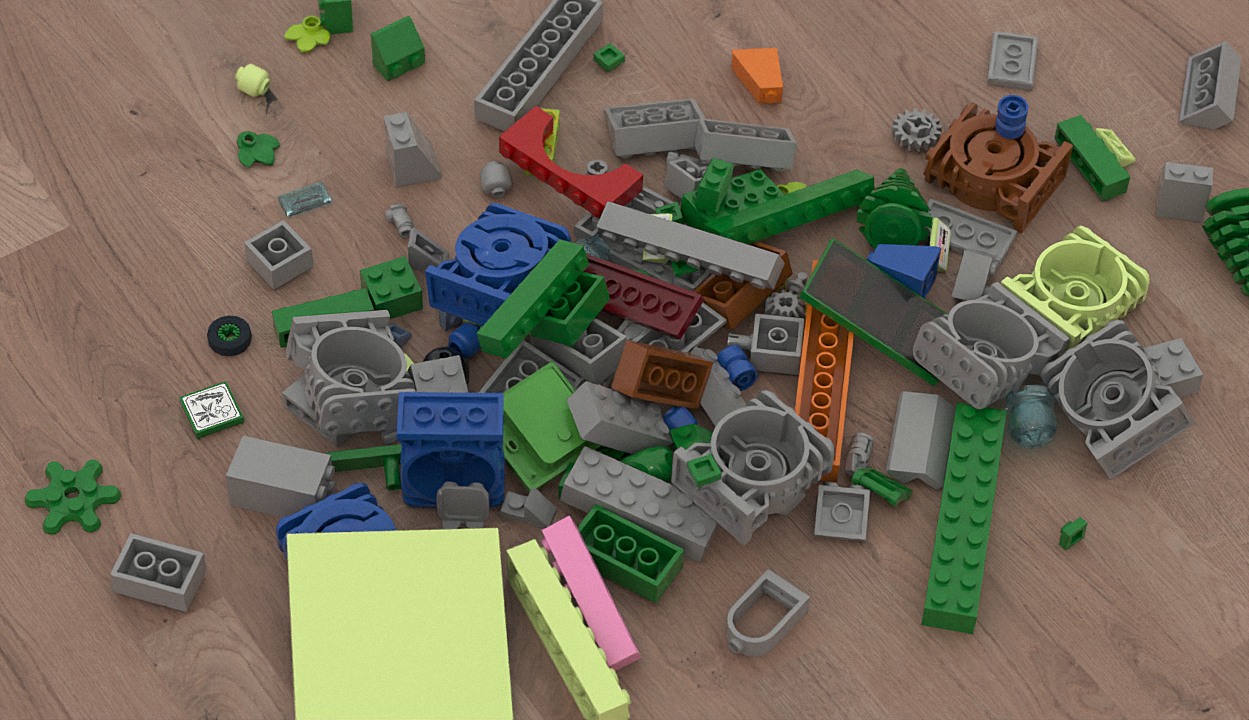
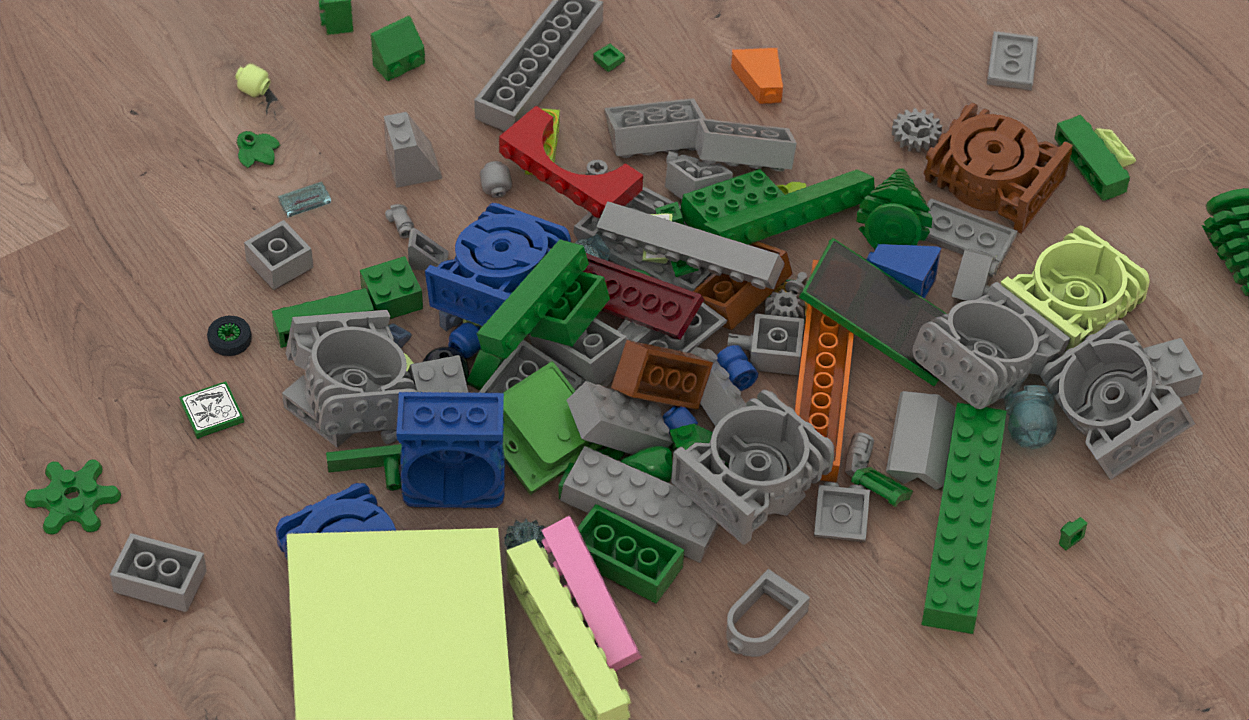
light grey brick [226,436,336,517] -> none
lime plate [285,15,330,53] -> none
light grey piece [437,482,489,529] -> none
light grey slope [500,487,557,529] -> none
green plate [686,454,722,487] -> none
green brick [695,158,734,213] -> none
slope [930,218,951,272] -> none
blue wheel [995,95,1029,139] -> none
light grey slope [1155,162,1213,223] -> none
light grey slope [1179,41,1242,130] -> none
none -> green slope [467,349,505,390]
none -> clear light blue gear [504,518,546,550]

